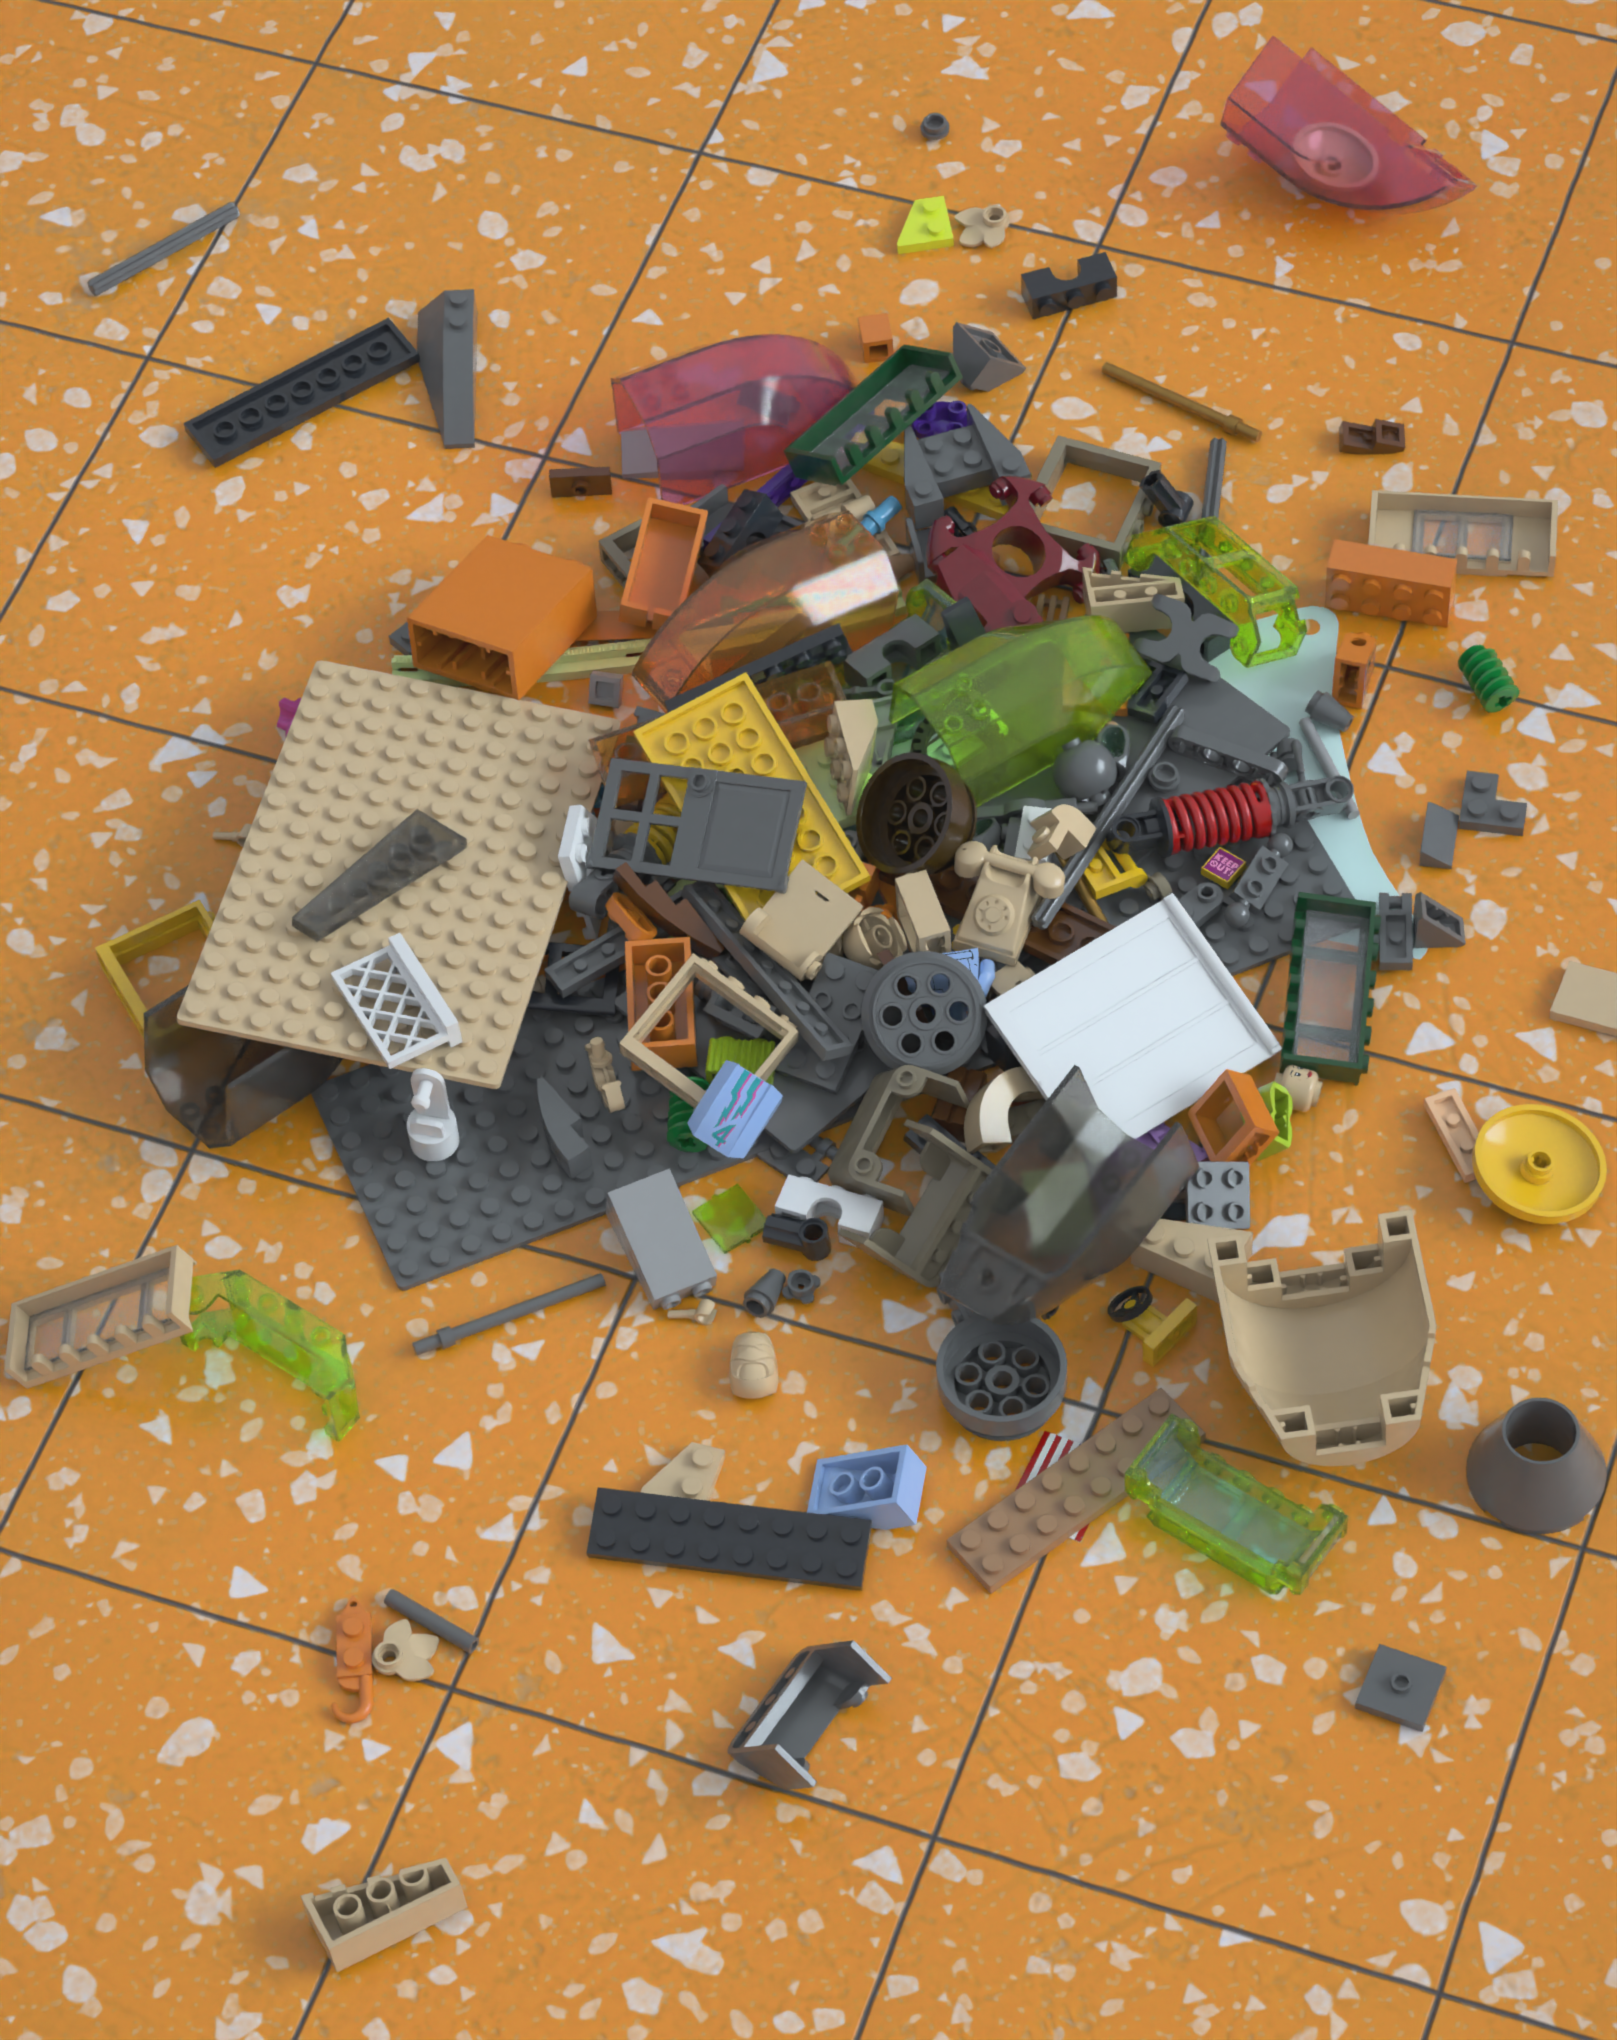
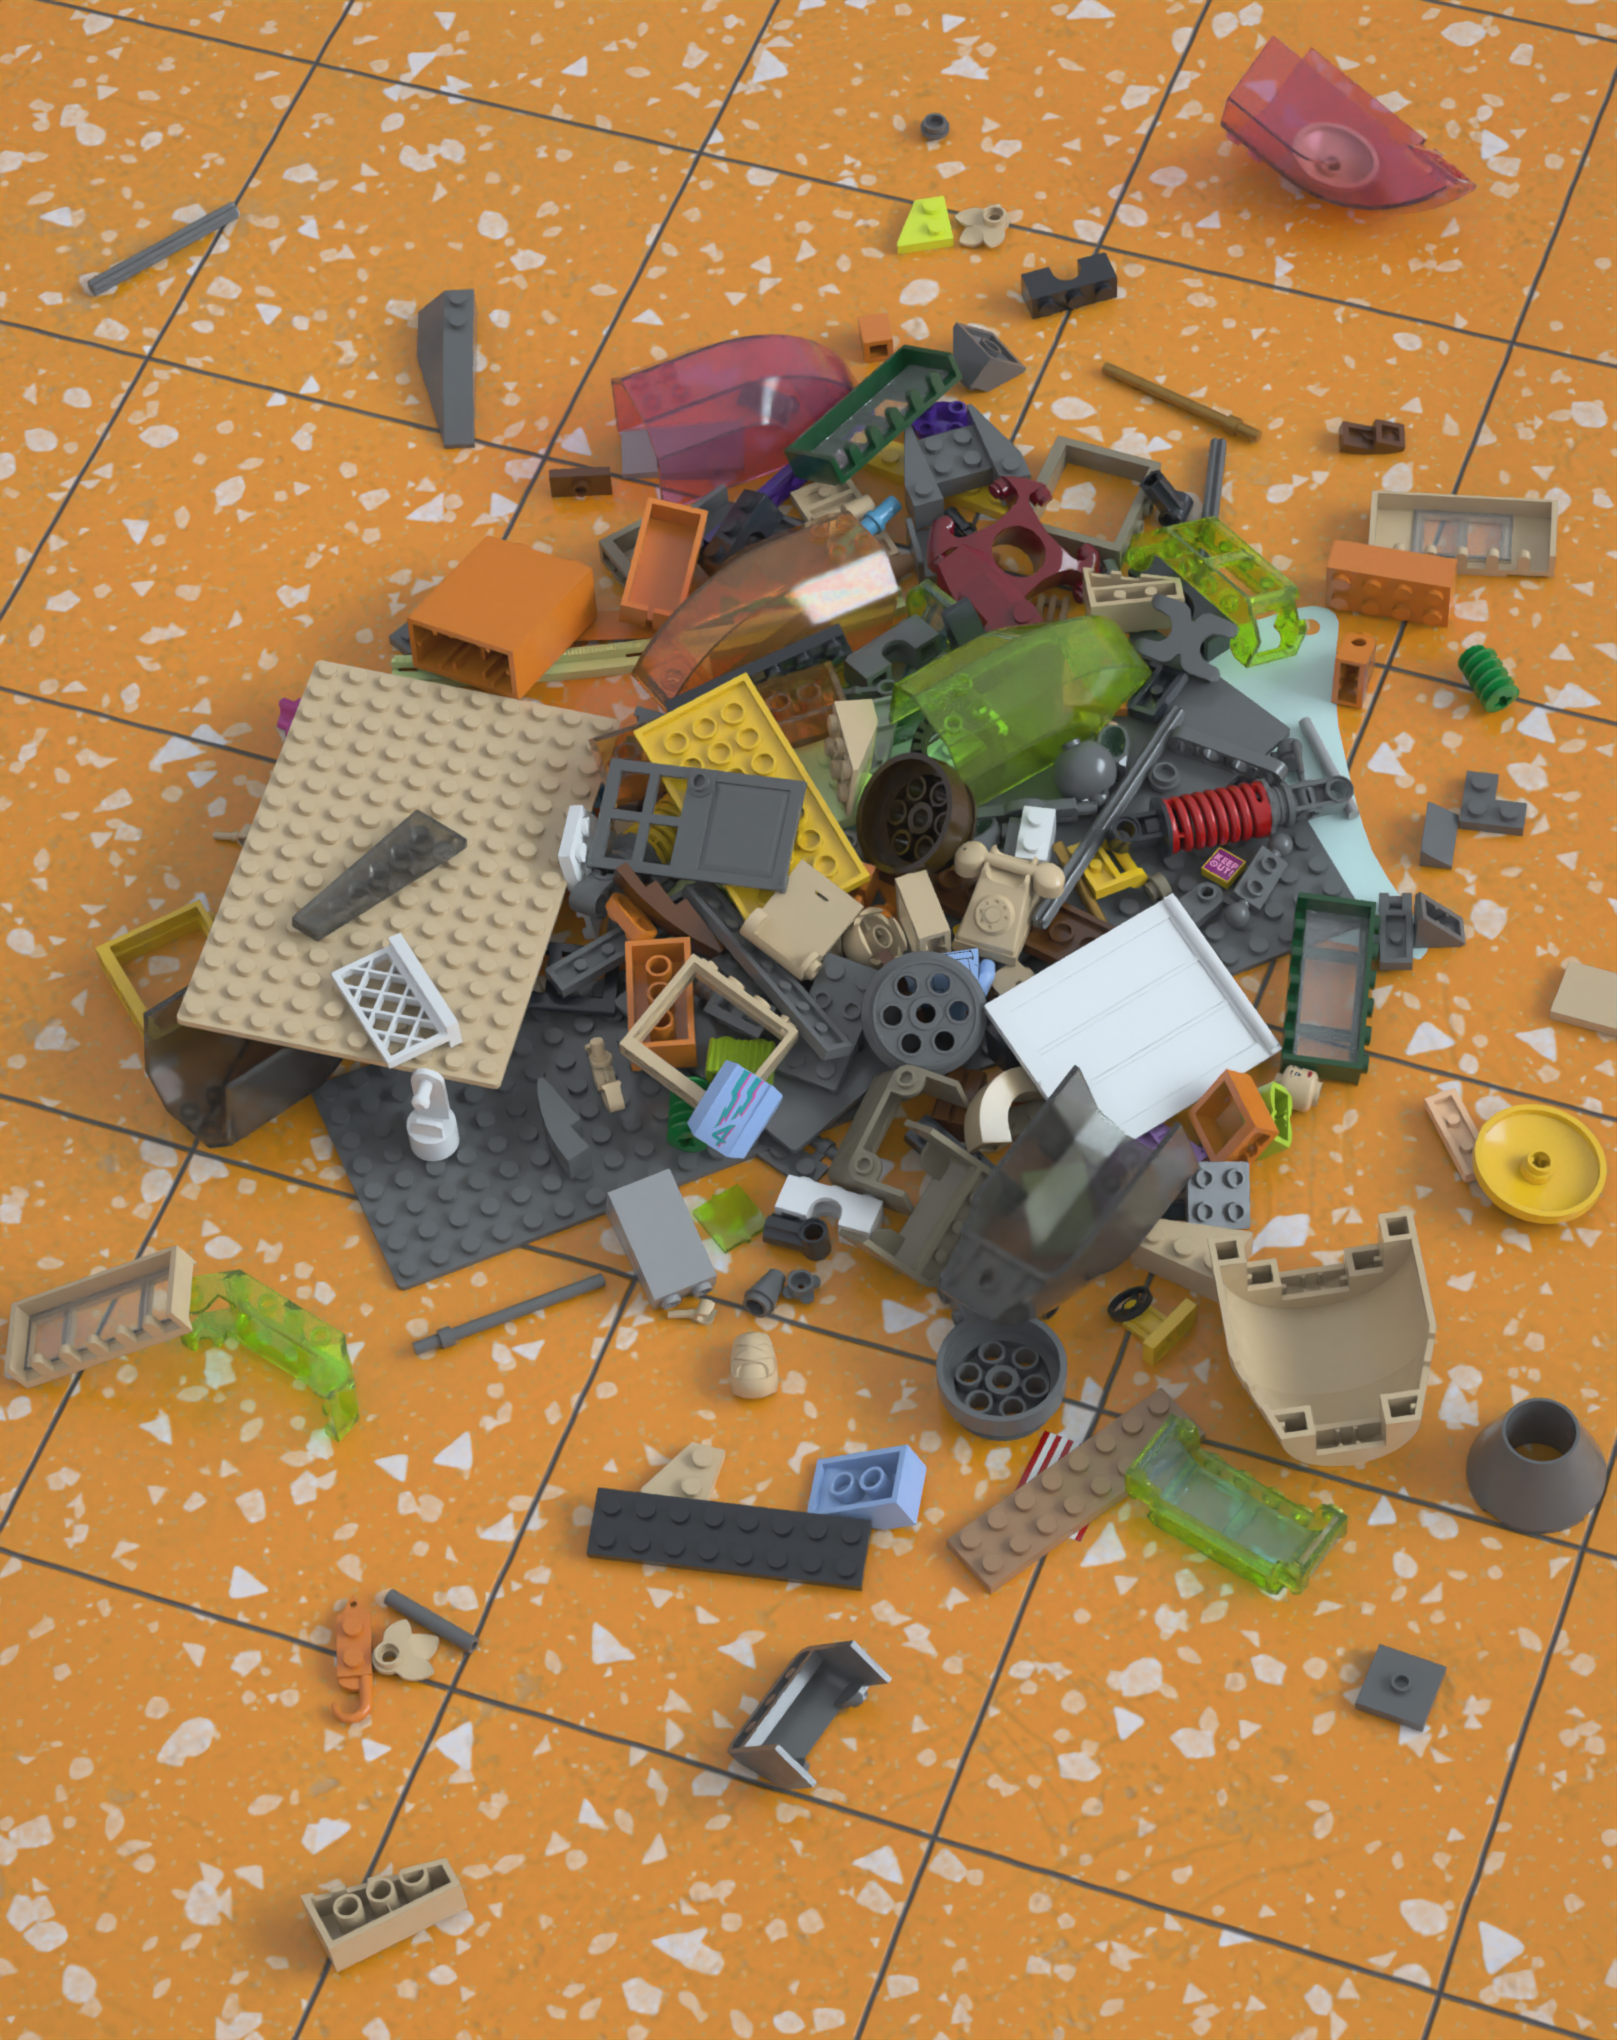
black plate [184,317,420,468] -> none
light grey tile [588,670,624,708] -> none
tan brick [1027,804,1096,860] -> none
dark grey cone [1305,690,1354,732] -> none

